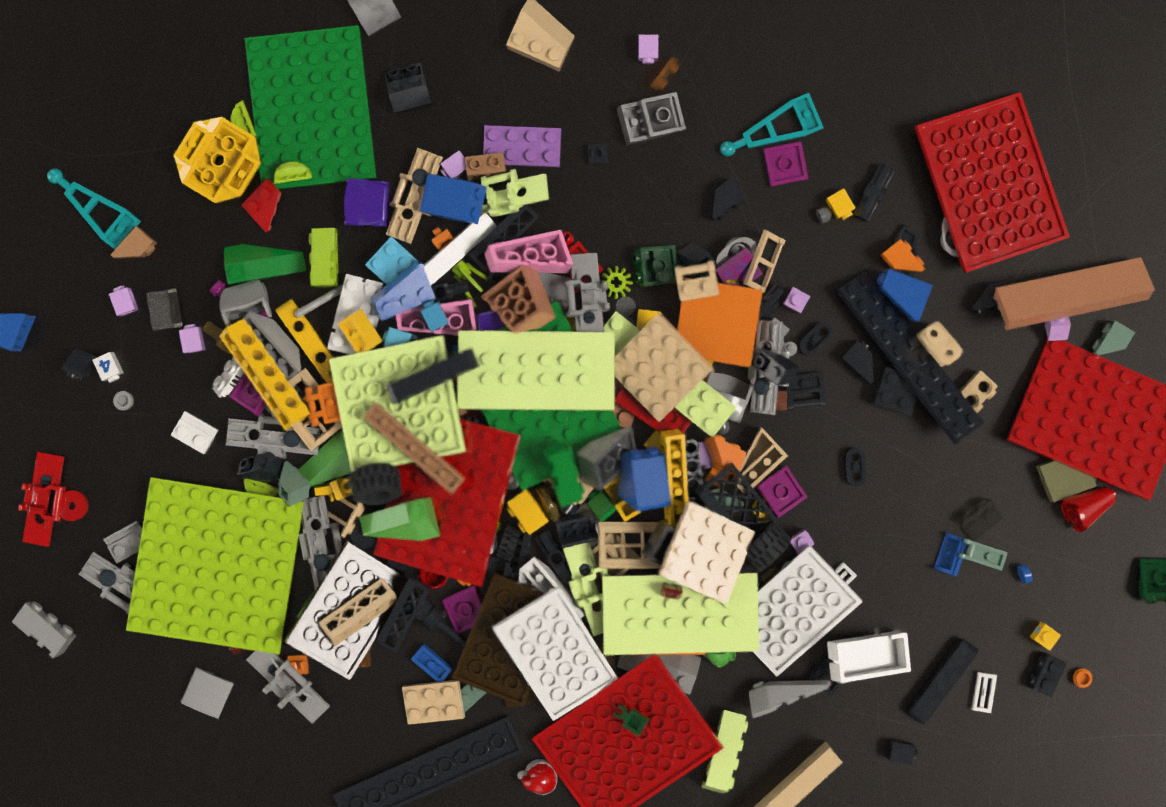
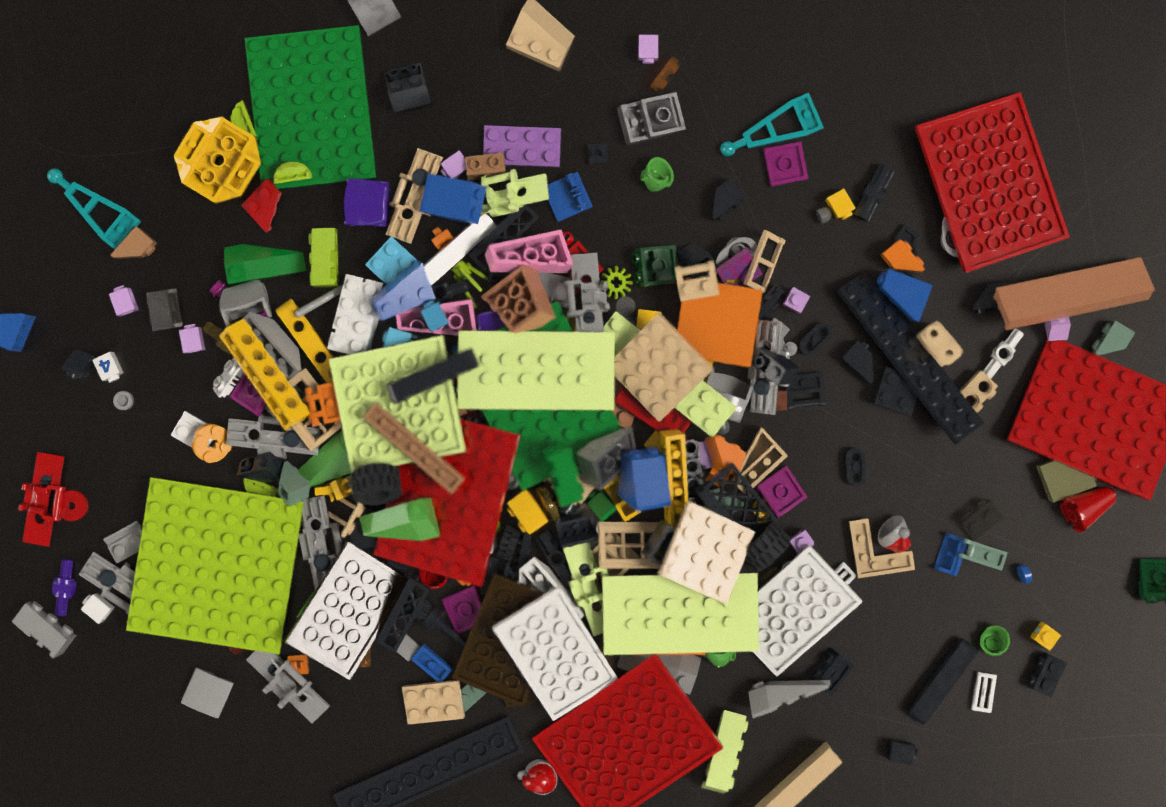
tan fence [319,578,397,647] -> none
yellow hinge [338,308,382,353] -> none
dark green plate [614,704,650,736] -> none
dark red slope [660,582,683,600] -> none
white piece [827,631,911,683] -> none
orange plate [1073,668,1092,688] -> none
none -> dark purple axle [52,559,76,616]
none -> white brick [81,593,115,624]
none -> light orange plate [192,424,232,463]
none -> light grey tile [397,634,421,662]
none -> blue hinge [548,172,593,222]
none -> bright green helmet [640,157,674,192]
none -> tan plate [849,518,915,578]
none -> light grey piece [878,516,911,553]
none -> bright green hair [980,625,1010,656]
none -> white axle [983,328,1023,379]

